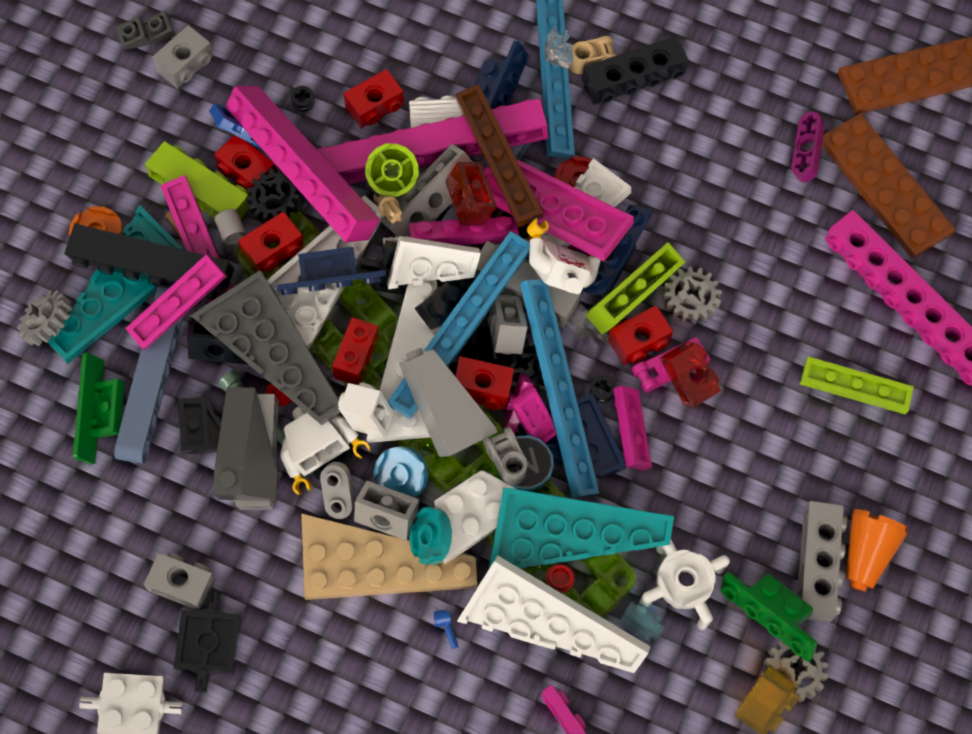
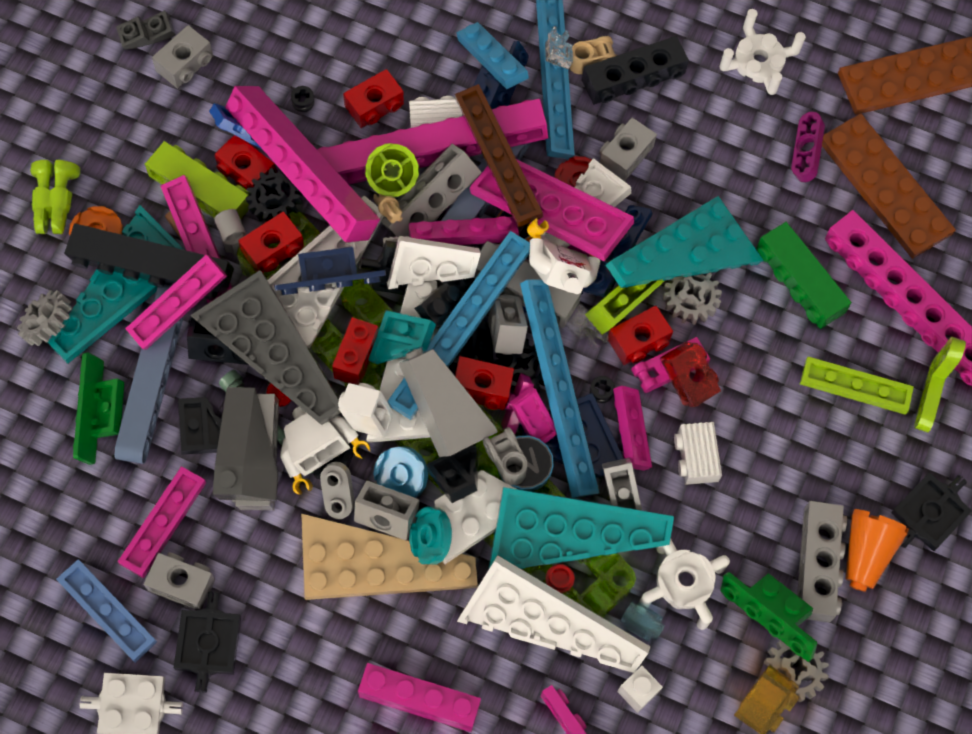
blue hand [434,610,459,650] -> none
clear red brick [445,162,497,226] -> none
none -> lime piece [30,160,80,234]
none -> medium blue plate [56,559,157,663]
none -> dark pink plate [118,466,206,579]
none -> dark pink brick [358,663,481,733]
none -> teal wing [368,310,436,364]
none -> black wing [426,443,478,503]
none -> dark azure plate [456,22,529,89]
none -> light grey brick [599,118,657,182]
none -> light grey brick [602,458,642,511]
none -> teal wing [605,196,764,288]
none -> white brick [617,666,663,713]
none -> white brick [674,422,722,485]
none -> white plate [719,9,806,95]
none -> green brick [756,222,852,329]
none -> black plate [891,472,972,551]
none -> lime beam [914,337,966,433]

